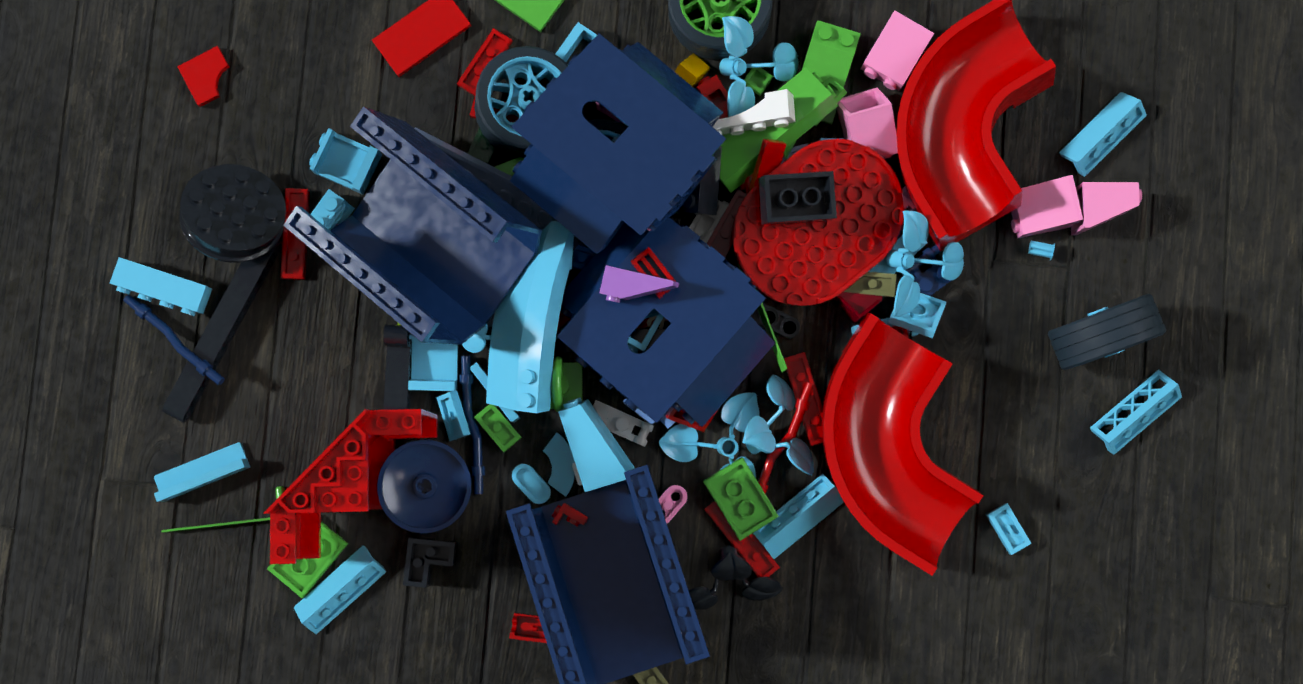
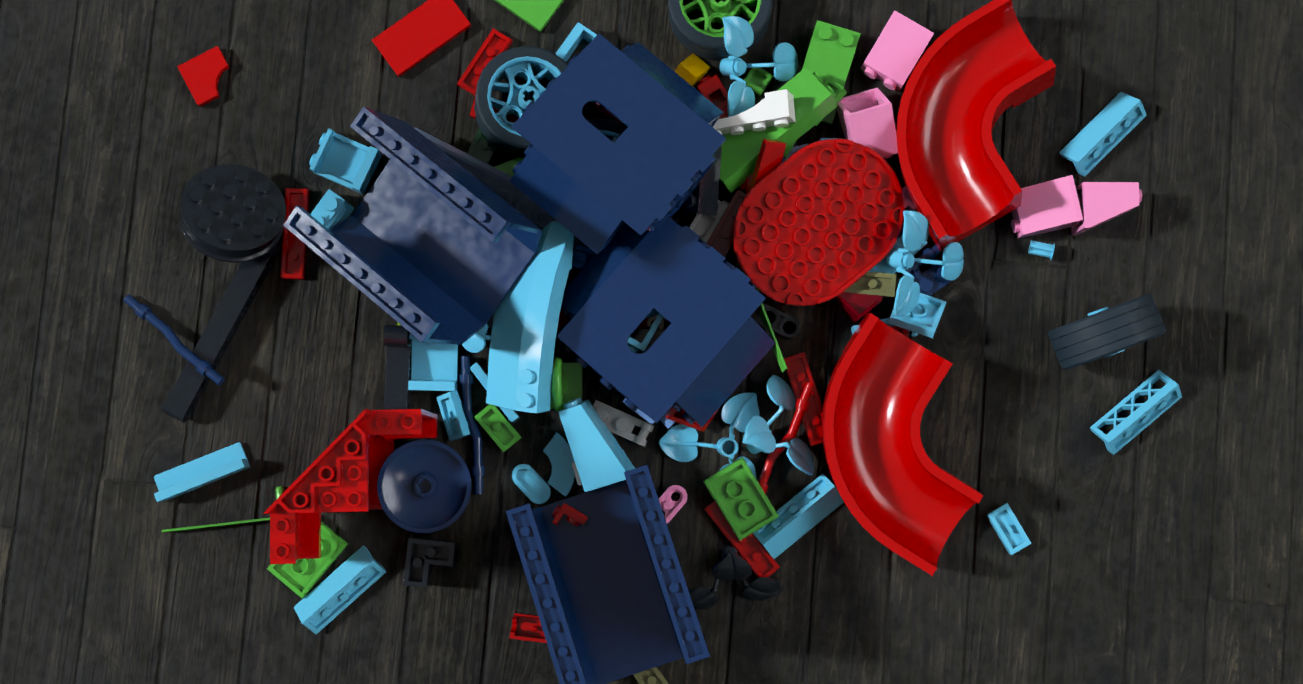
medium azure brick [110,257,212,316] -> none
medium lavender slope [599,265,679,303] -> none
red tile [630,247,676,299] -> none
black brick [758,171,837,225] -> none

